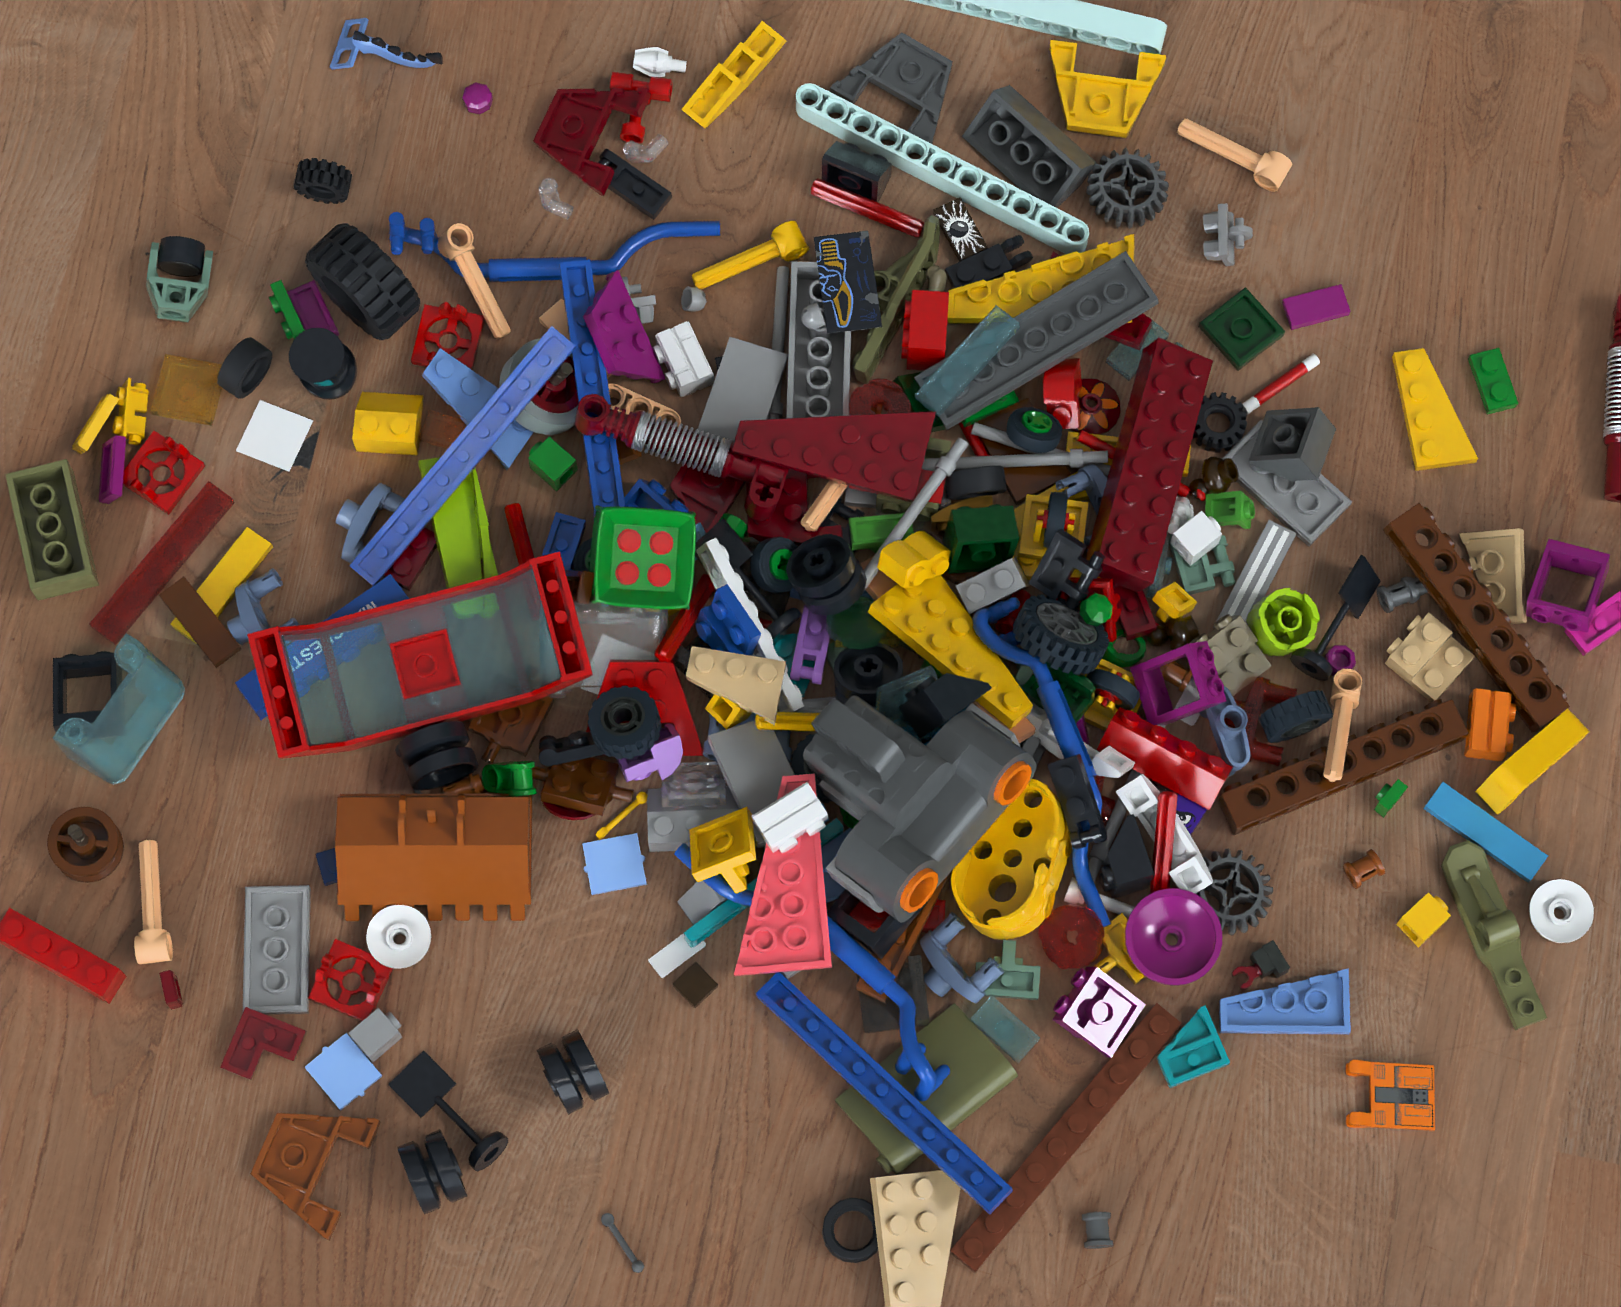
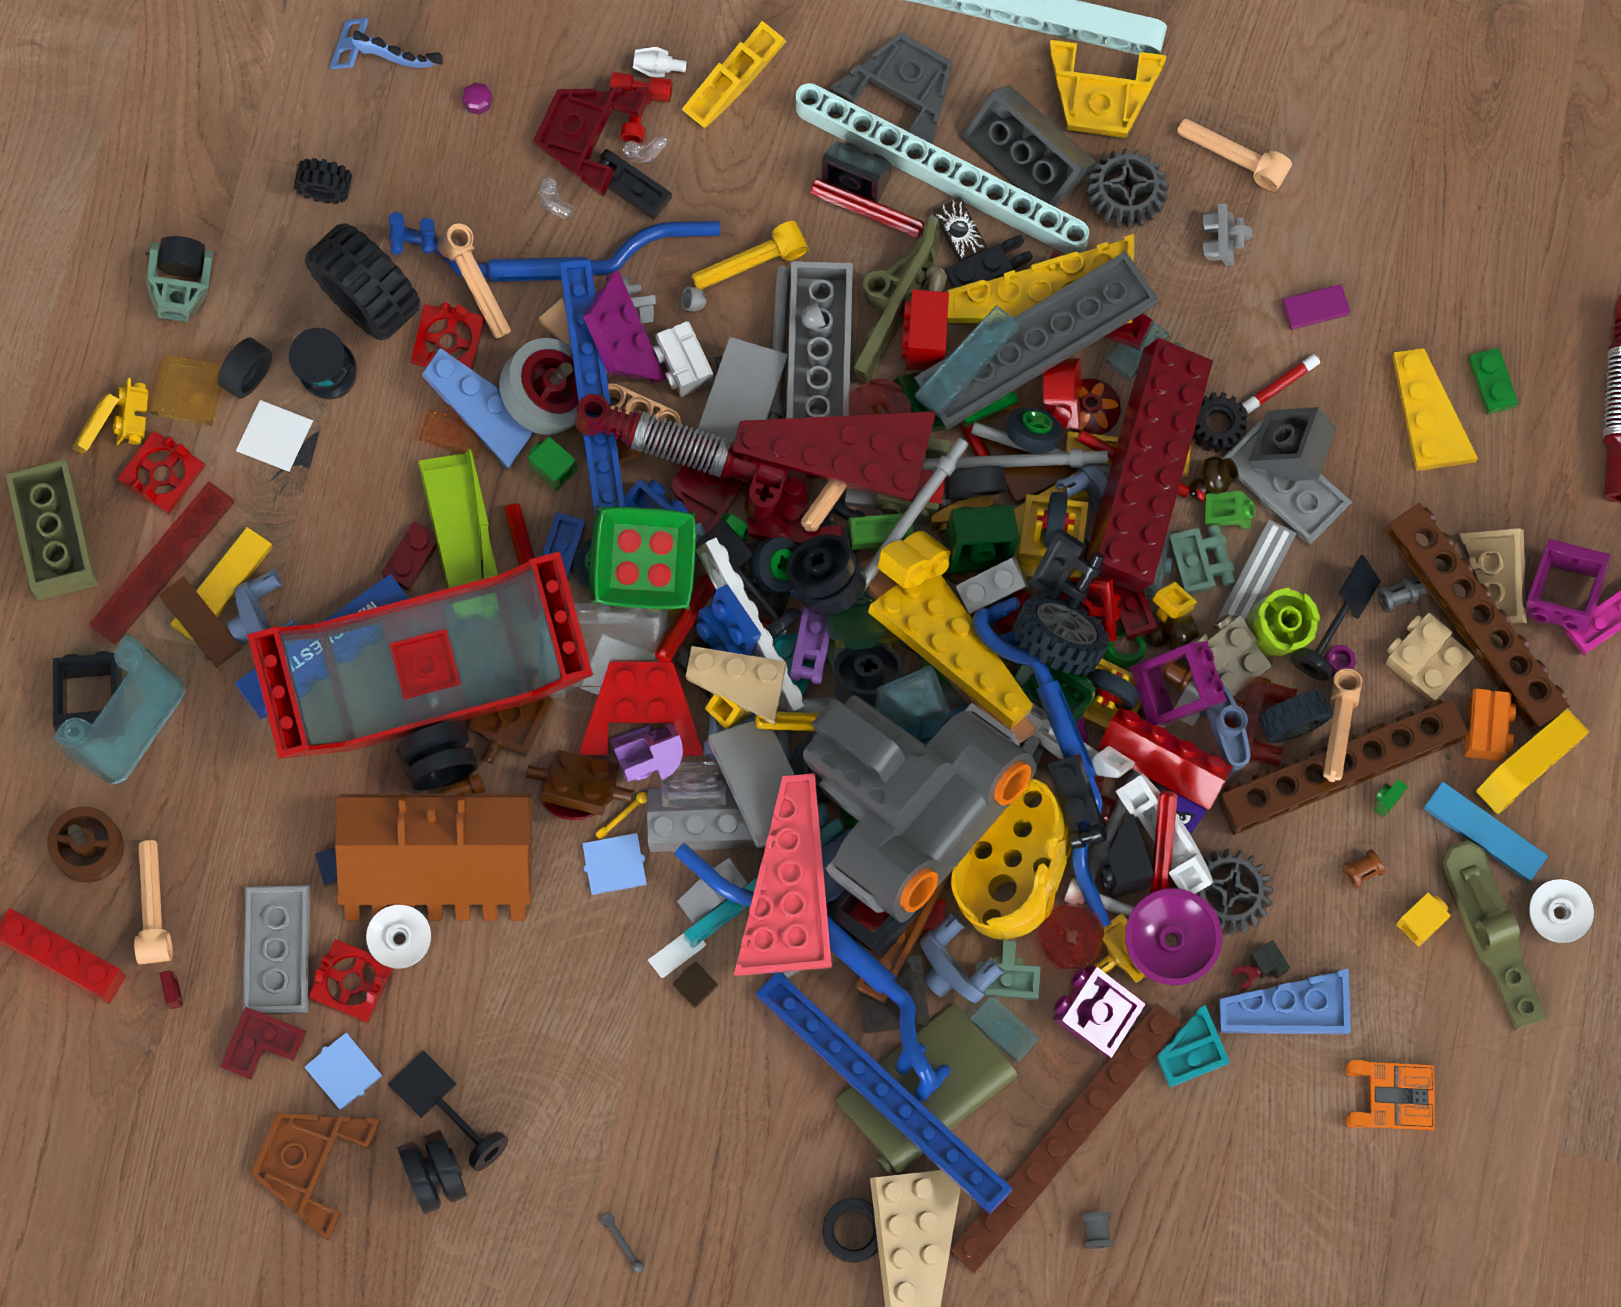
magenta tile [98,435,126,504] -> none
green plate [269,280,305,340] -> none
magenta tile [287,280,339,336] -> none
sand blue connector [335,483,405,563] -> none
plate [349,326,576,586] -> none
light grey brick [349,1008,403,1063] -> none
yellow slope [352,392,424,455] -> none
green piece [481,761,537,796] -> none
black wheel [536,1030,609,1115] -> none
black plate [539,731,605,766] -> none
reddish brown tile [565,570,594,604] -> none
black wheel [588,686,661,760] -> none
yellow bracket [689,807,756,894] -> none
white brick [752,782,828,853] -> none
black sticker [814,230,882,334] -> none
black slope [898,673,992,739] -> none
green tile [1080,593,1113,627] -> none
white piece [1167,496,1194,534] -> none
white brick [1170,511,1222,566] -> none
dark green tile [1198,287,1286,371] -> none

